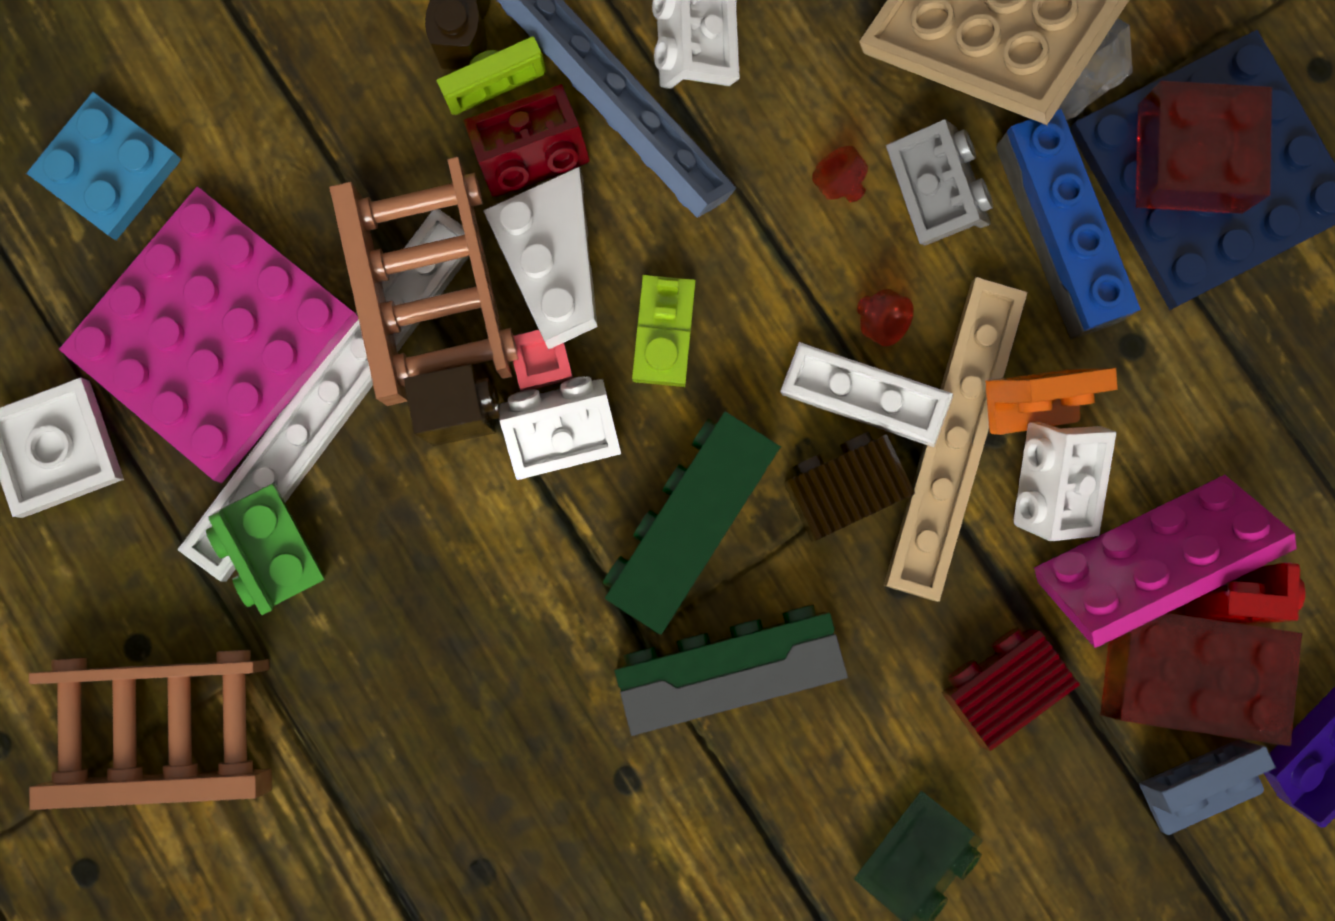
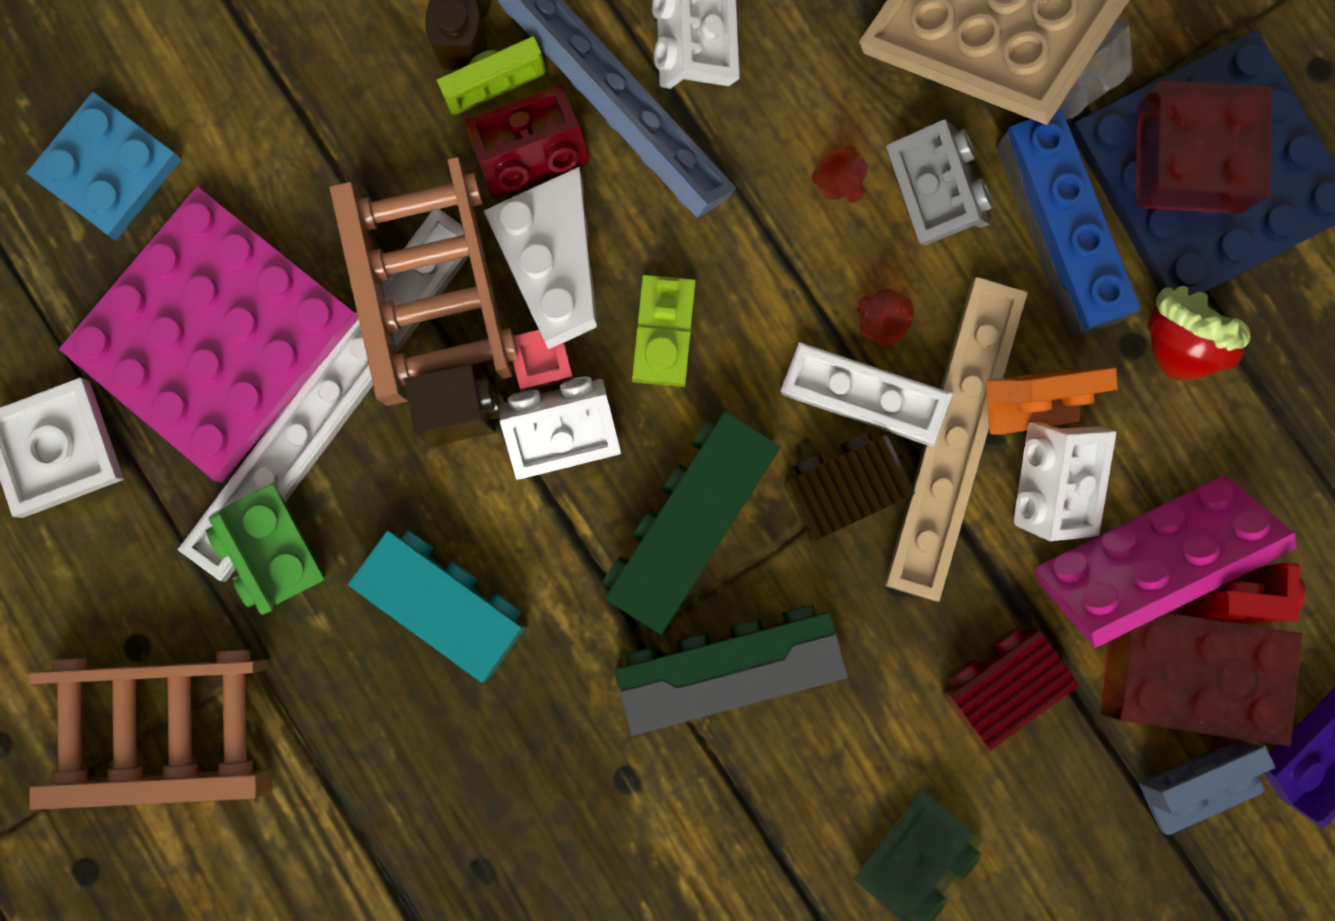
none -> teal brick [348,530,527,683]
none -> hair [1147,286,1251,381]

